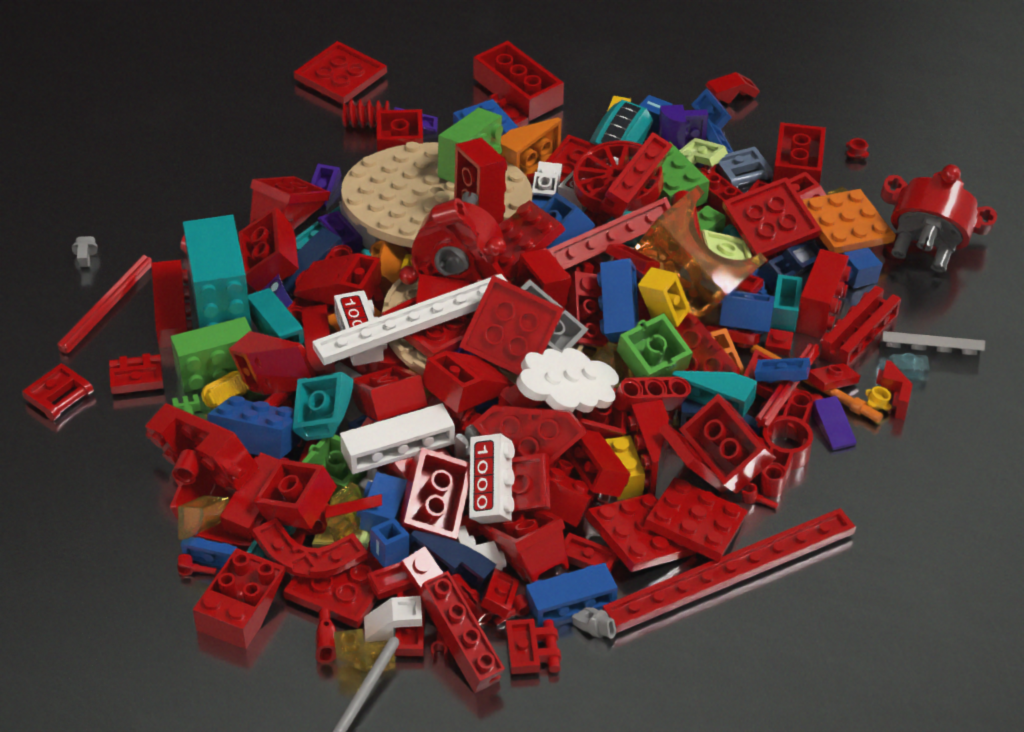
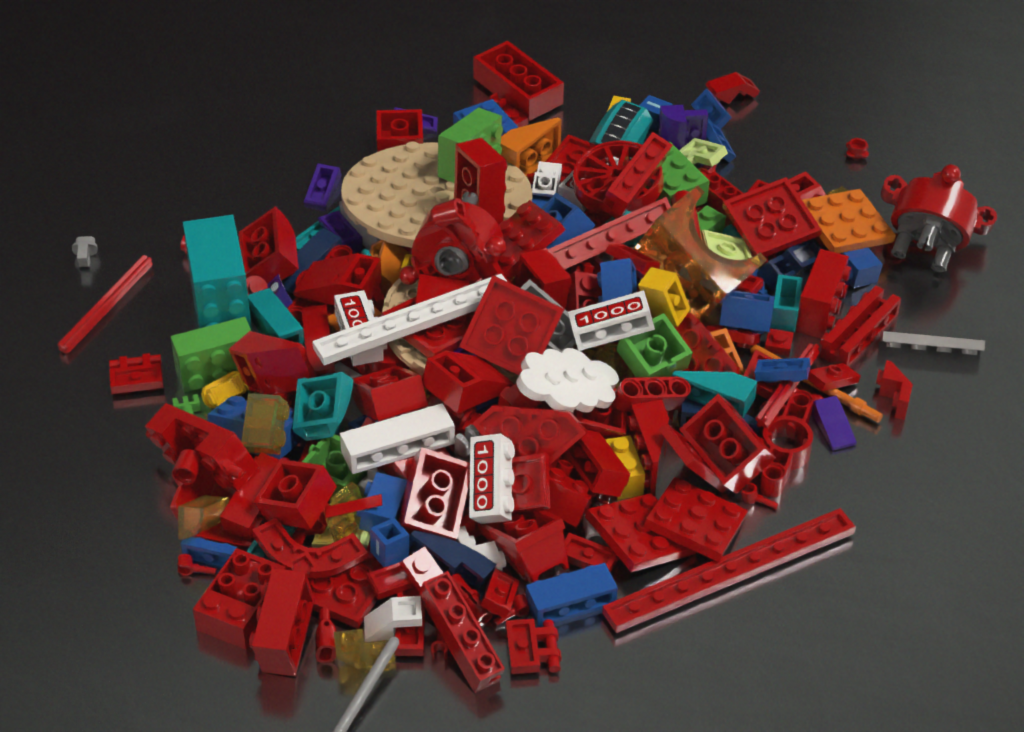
red plate [22,363,94,421] -> none
red brick [151,260,193,348] -> none
red piece [250,176,331,230] -> none
red plate [294,41,387,104] -> none
red piece [342,99,390,129] -> none
light grey piece [572,607,616,638] -> none
sand blue plate [716,147,773,188] -> none
red brick [773,122,826,184] -> none
yellow plate [865,386,892,411] -> none
clear light blue piece [877,353,930,381] -> none
none -> clear yellow brick [242,393,290,455]
none -> red plate [246,276,268,295]
none -> red brick [249,568,315,677]
none -> white brick [568,290,655,351]

